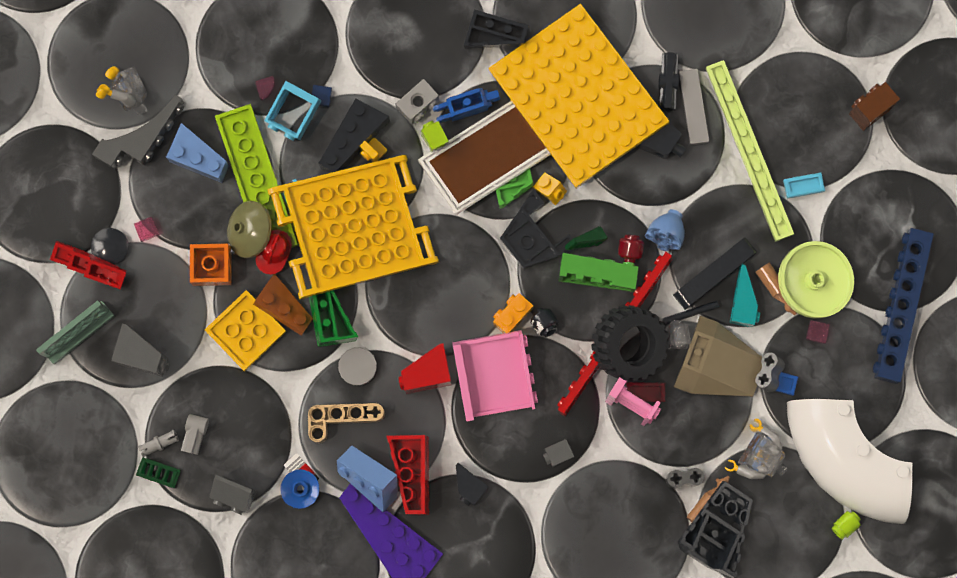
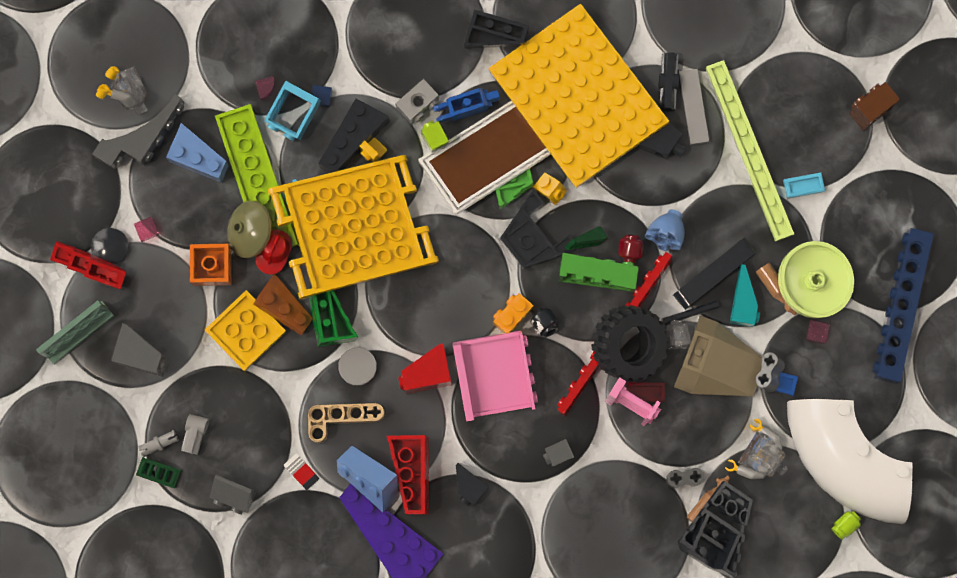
blue dish [280,469,320,509] -> none

